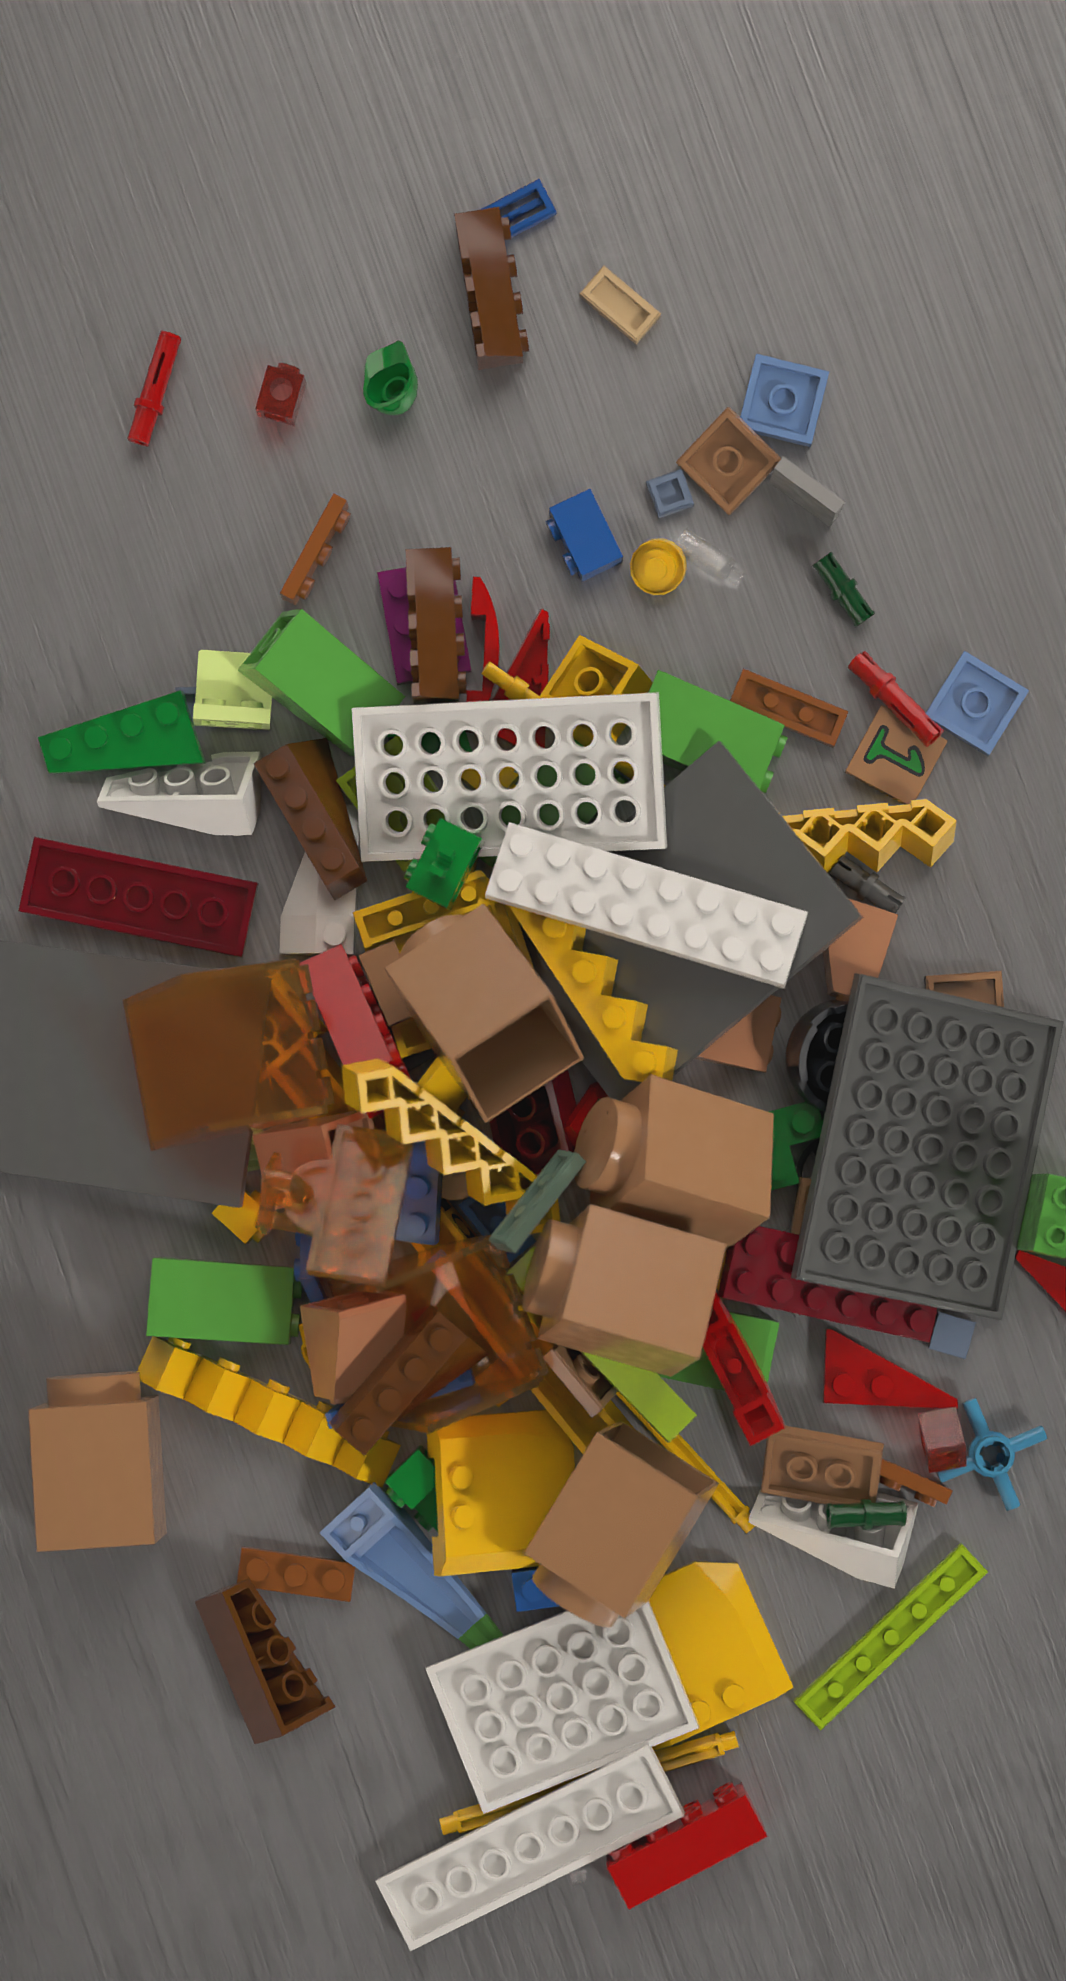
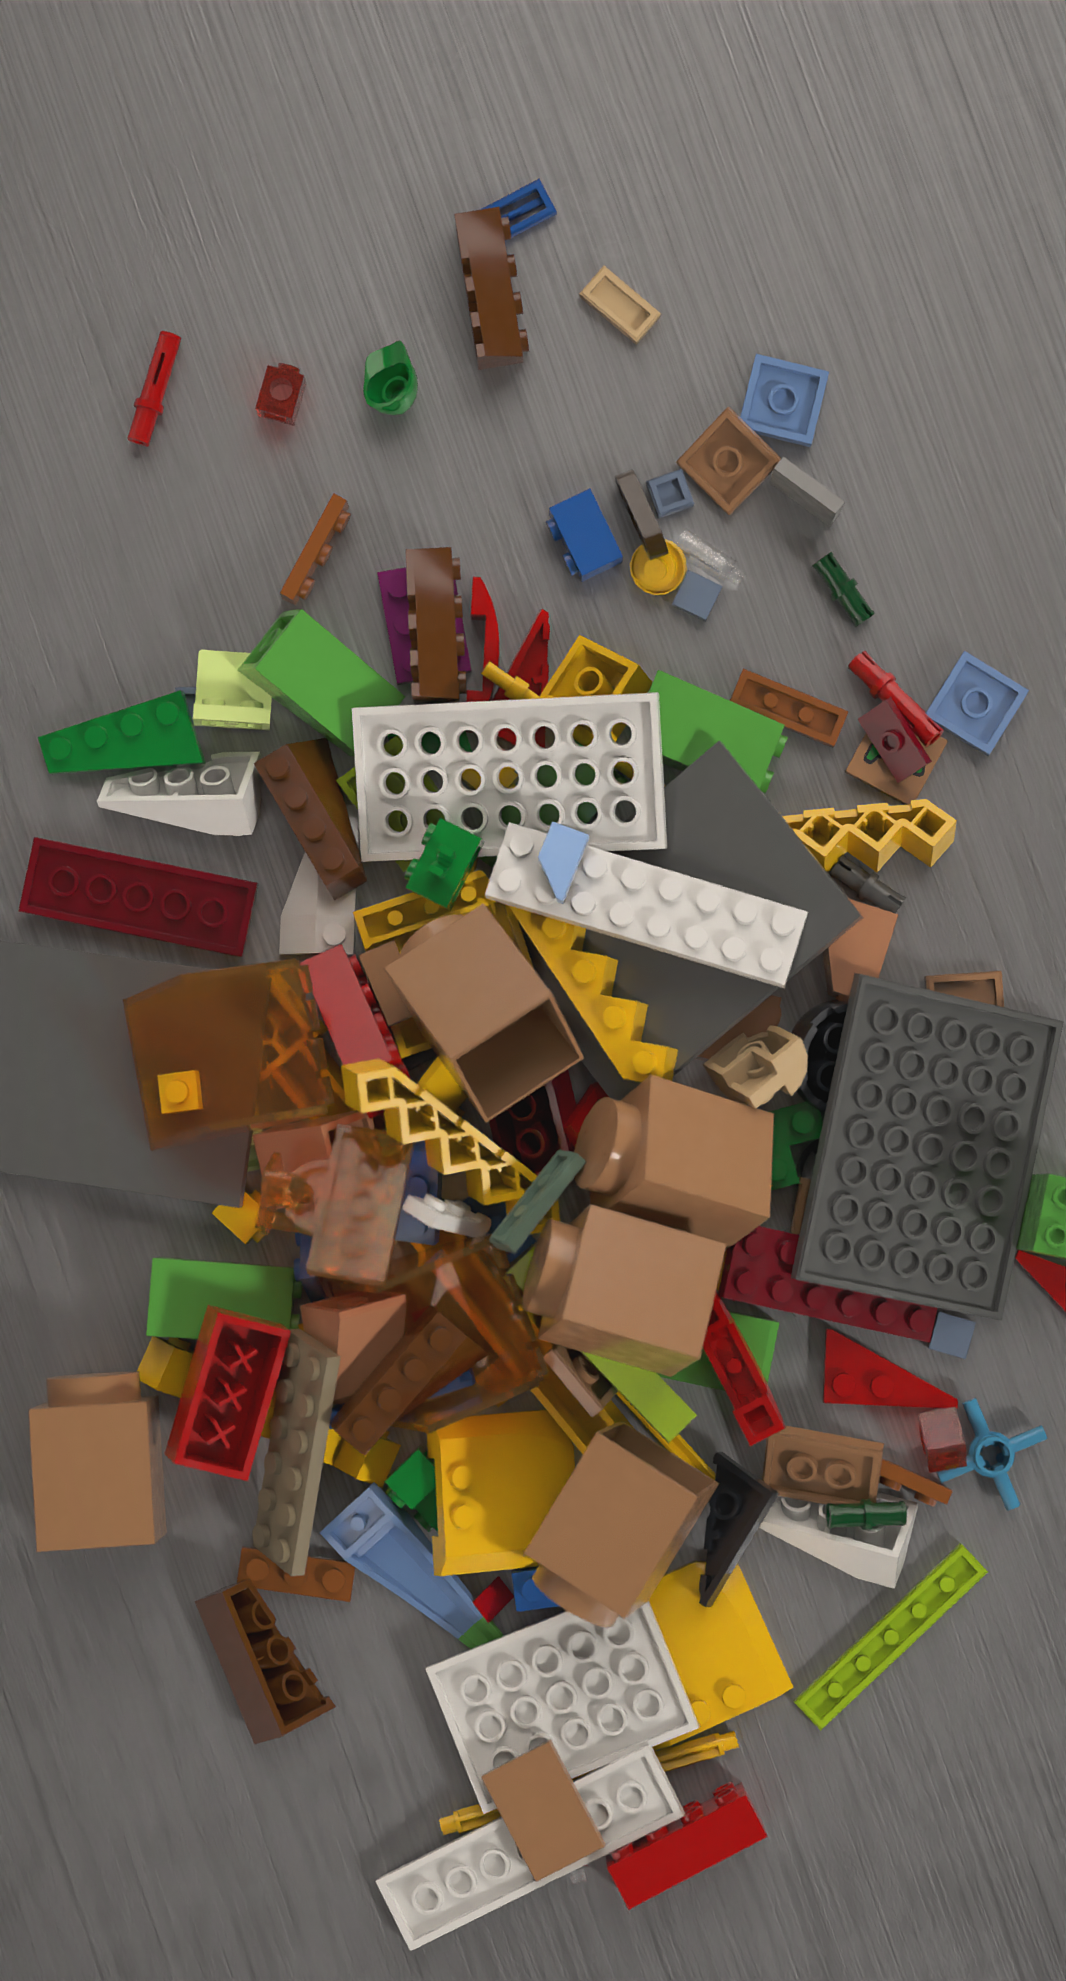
none -> yellow plate [158,1070,203,1114]
none -> red brick [164,1305,291,1481]
none -> dark tan plate [252,1329,341,1576]
none -> white plate [402,1194,491,1238]
none -> red sticker [472,1576,515,1623]
none -> medium nougat tile [481,1739,606,1882]
none -> light blue tile [538,821,589,904]
none -> beam [615,469,669,561]
none -> sand blue tile [672,570,723,622]
none -> black wing [699,1452,779,1607]
none -> tan brick [702,1025,808,1109]
none -> dark red plate [857,697,932,783]

